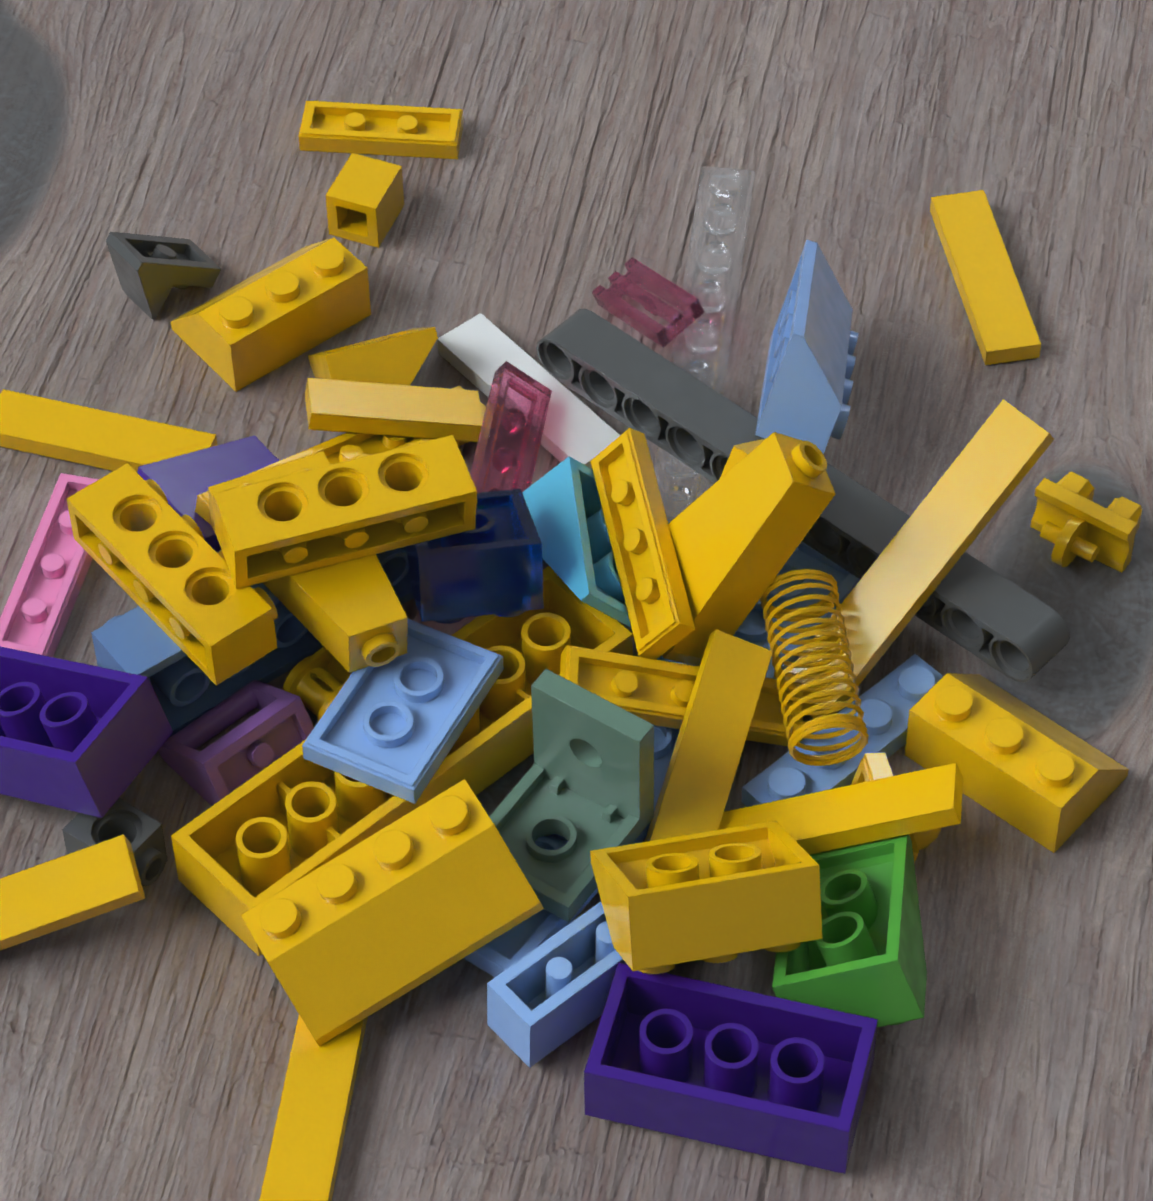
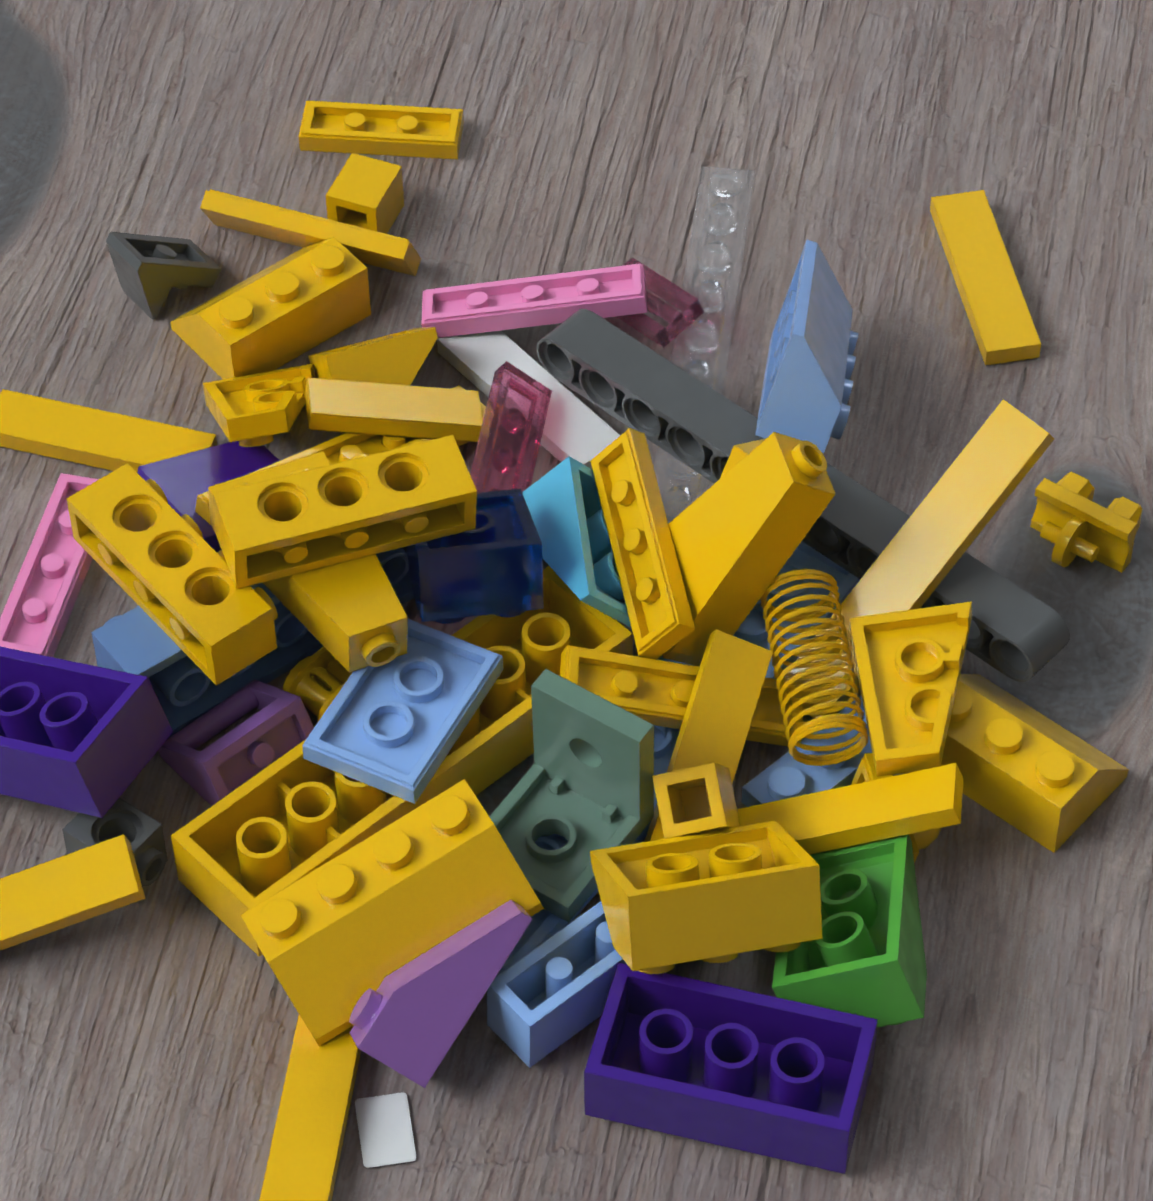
none -> yellow tile [200,189,421,276]
none -> yellow wing [202,364,315,447]
none -> medium lavender slope [349,899,532,1088]
none -> white sticker [355,1092,417,1168]
none -> bright pink tile [421,264,647,338]
none -> yellow brick [652,762,740,839]
none -> yellow wing [849,601,972,777]

